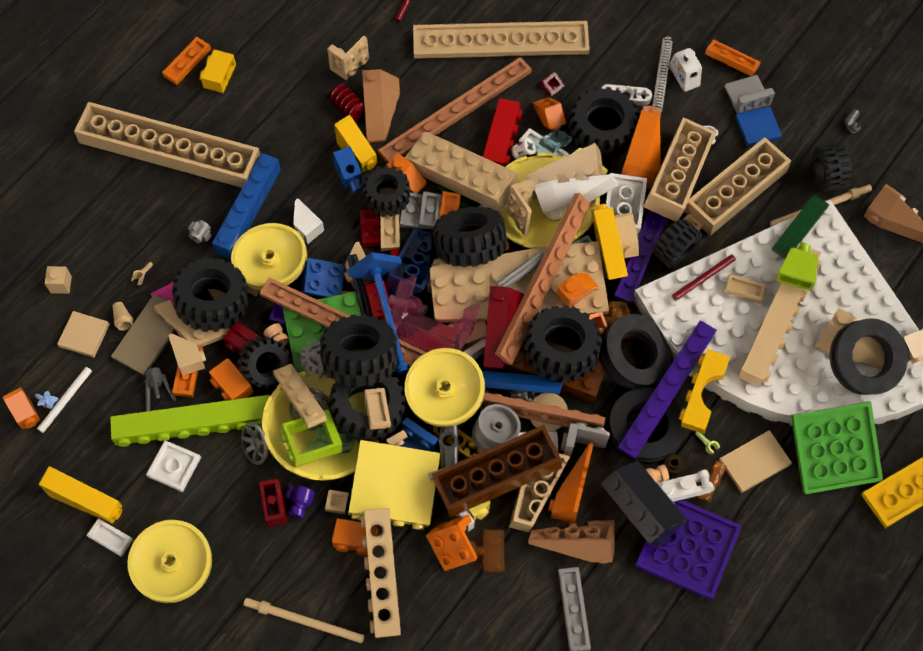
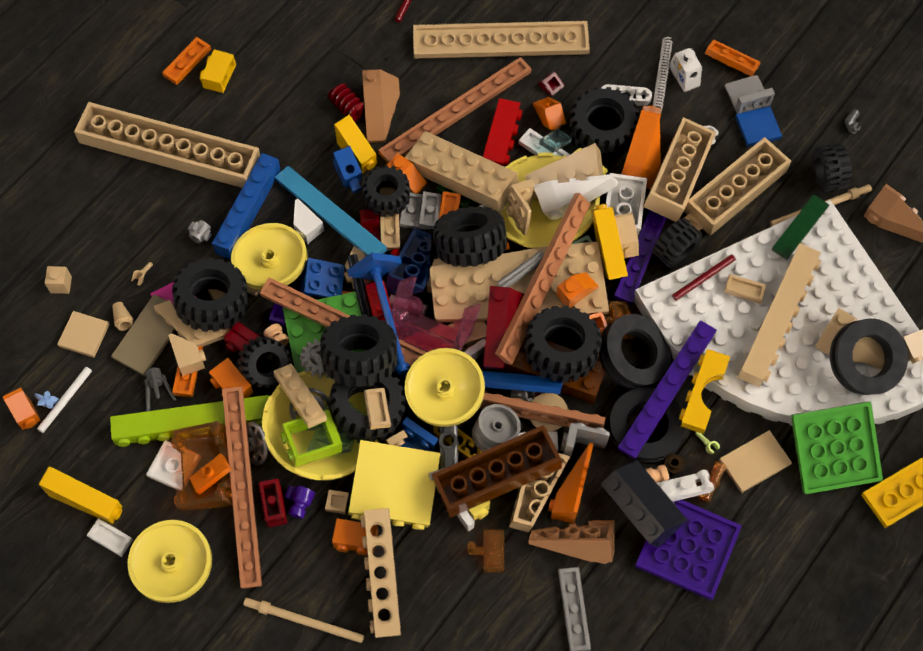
tan bracket [328,36,369,80] -> none
orange bracket [426,514,478,571] -> none
white bush [512,139,536,160] -> none
lime torso [775,242,818,291] -> none
none -> clear orange windscreen [171,421,233,510]
none -> orange plate [190,453,231,494]
none -> nougat plate [222,386,262,589]
none -> dark azure tile [275,166,387,256]

